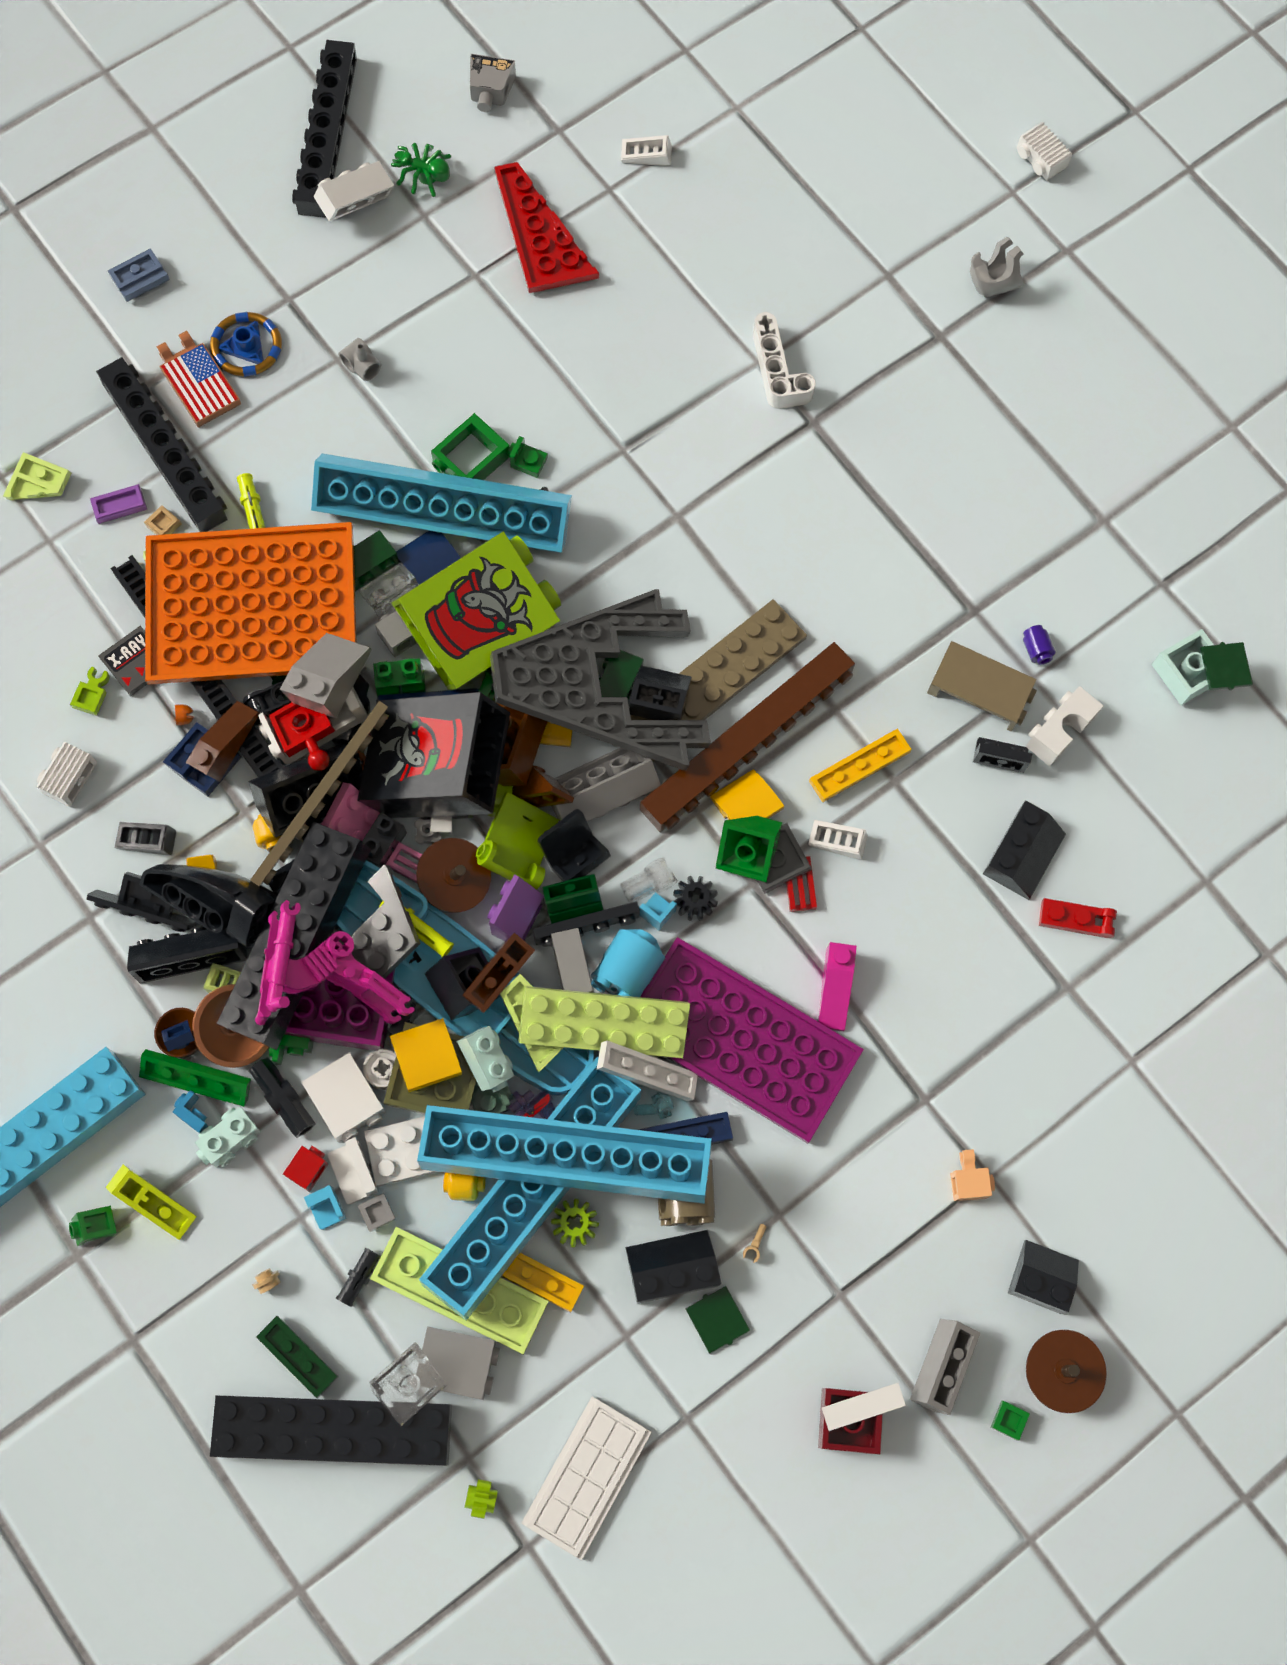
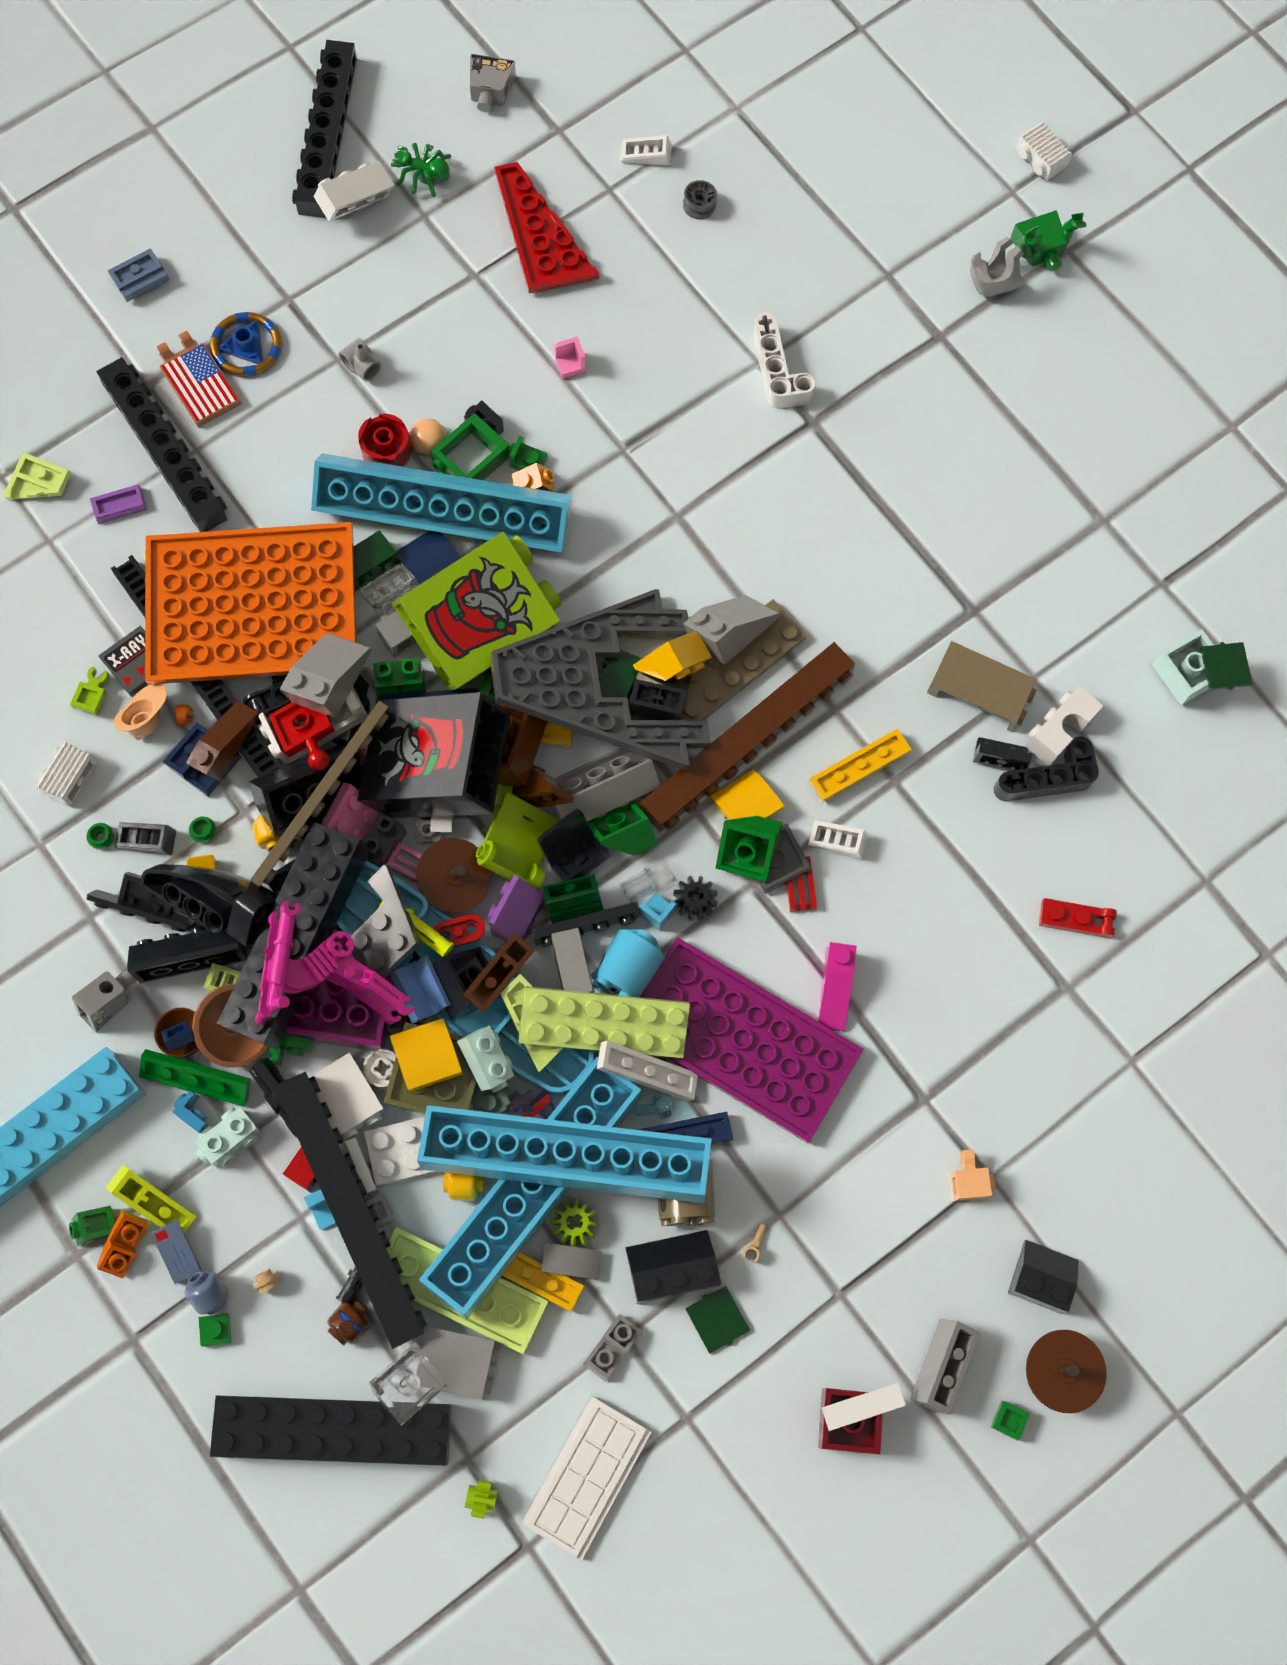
tan tile [144,506,182,535] -> none
neon yellow pin [237,473,265,529] -> none
dark green plate [256,1316,339,1398] -> none
black slope [983,800,1066,900] -> none
dark purple brick [1023,625,1056,665] -> none
none -> light grey torso [71,969,137,1032]
none -> green plate [86,823,114,849]
none -> orange slope [97,1210,149,1278]
none -> light nougat piece [114,684,167,740]
none -> sand blue tile [151,1219,202,1284]
none -> sand blue head [184,1271,228,1315]
none -> green plate [189,816,216,843]
none -> green plate [198,1313,232,1347]
none -> black brick [274,1071,427,1349]
none -> reddish brown head [327,1301,370,1346]
none -> red brick [358,413,411,467]
none -> medium blue panel [389,955,451,1024]
none -> light nougat hair [409,418,448,456]
none -> red plate [433,914,485,949]
none -> black bracket [464,400,504,435]
none -> bracket [512,463,554,492]
none -> light grey slope [541,1243,601,1281]
none -> bright pink panel [554,337,586,379]
none -> light grey slope [583,1314,642,1382]
none -> green slope [587,800,658,856]
none -> yellow slope [633,630,712,681]
none -> dark grey wheel [683,180,717,219]
none -> light grey slope [683,595,780,665]
none -> black beam [994,736,1099,801]
none -> green torso [1010,210,1087,271]

